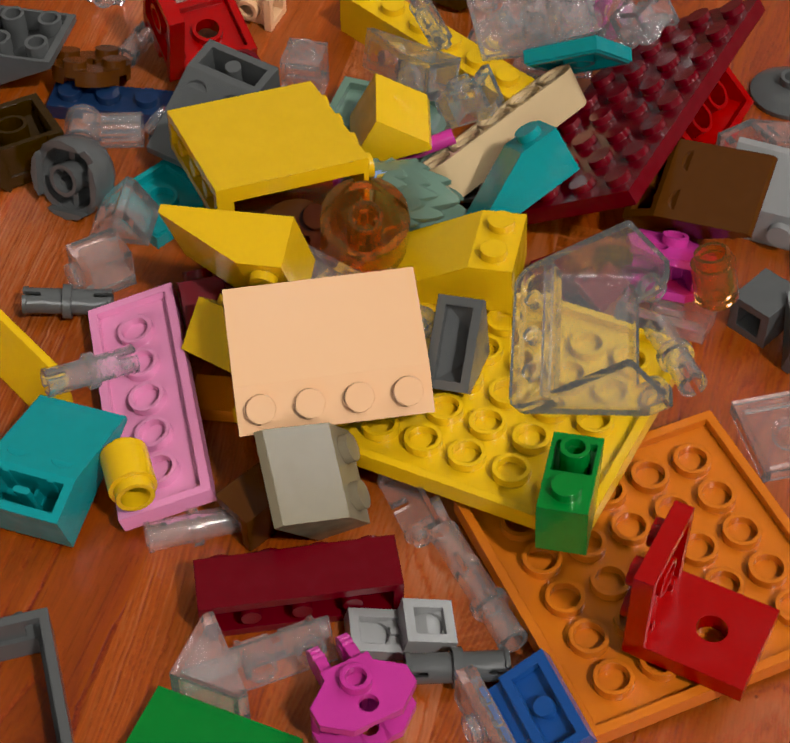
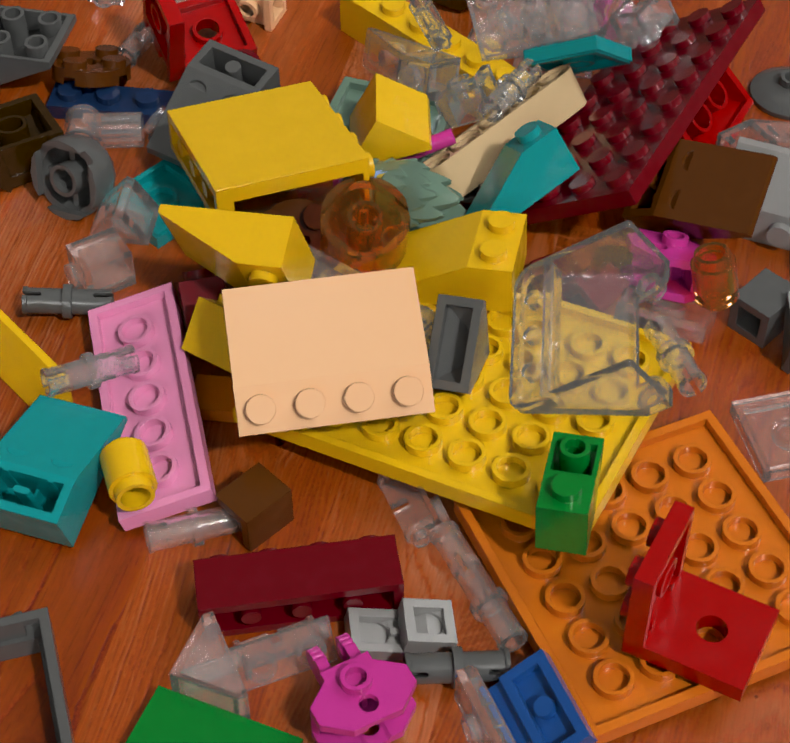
dark tan slope [254,422,371,541] -> none
clear brick [280,38,329,95] -> none
none -> clear pin [479,58,542,123]

